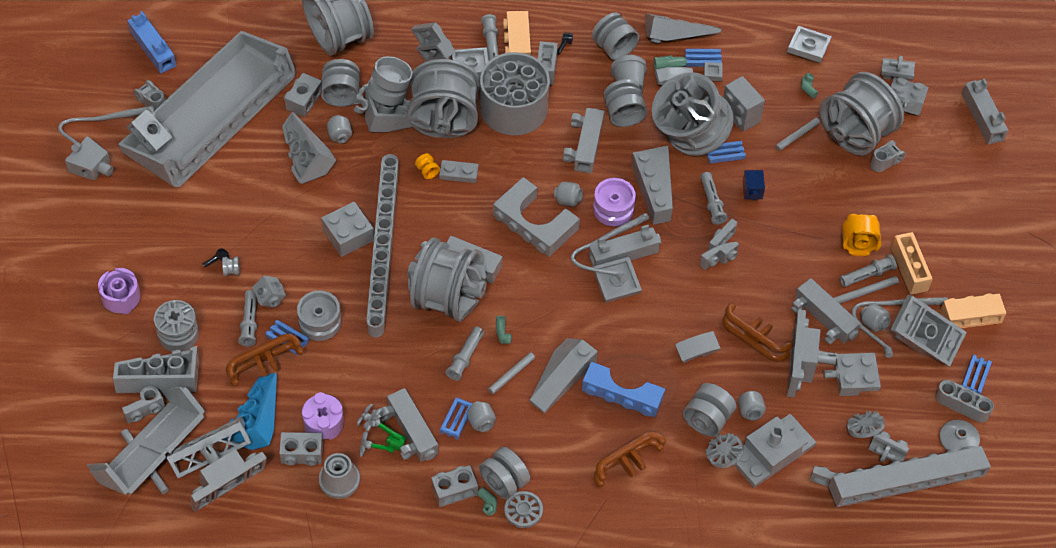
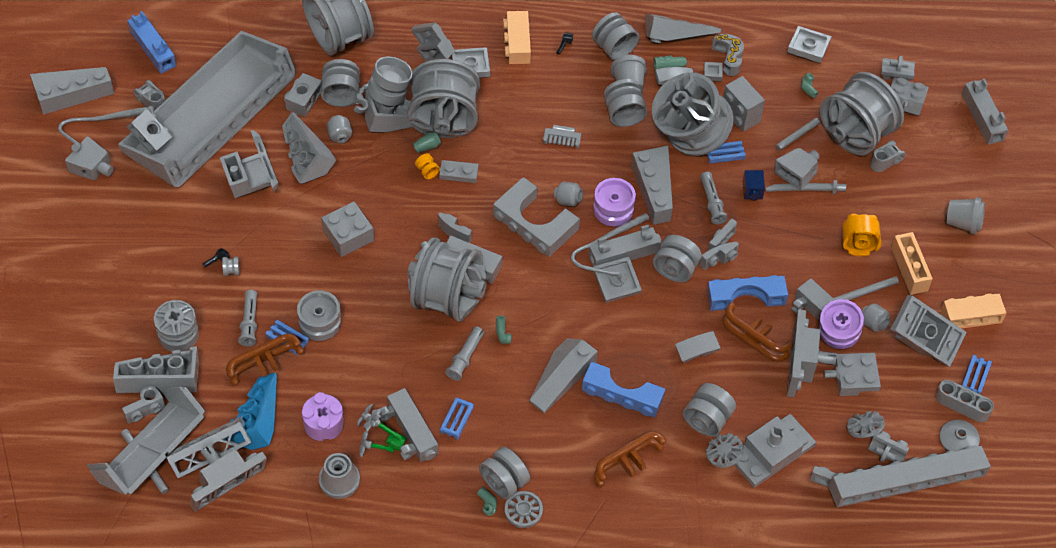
lavender brick [98,268,141,314] -> none
light grey brick [252,275,286,308] -> none
light grey brick [280,432,323,466] -> none
light grey beam [367,154,399,338] -> none
light grey brick [431,465,478,507] -> none
light grey head [467,402,496,432] -> none
light grey wheel [480,52,550,135] -> none
light grey pin [481,14,499,61] -> none
light grey bar [488,352,535,394] -> none
light grey brick [538,41,558,85] -> none
light grey brick [563,108,605,174] -> none
medium blue tile [685,49,722,67] -> none
light grey head [738,391,766,421] -> none
light grey pin [839,254,897,288] -> none
light grey piece [852,297,948,358] -> none
none -> light grey wedge [30,67,114,114]
none -> light grey piece [220,130,279,198]
none -> sand green cone [413,131,441,153]
none -> light grey slope [438,212,472,243]
none -> light grey piece [543,125,581,149]
none -> light grey wheel [653,235,702,283]
none -> medium blue arch [707,275,788,311]
none -> light grey animal [711,34,744,76]
none -> light grey sword [766,180,846,194]
none -> light grey torso [774,148,819,191]
none -> lavender wheel [819,299,864,349]
none -> light grey piece [947,197,985,235]

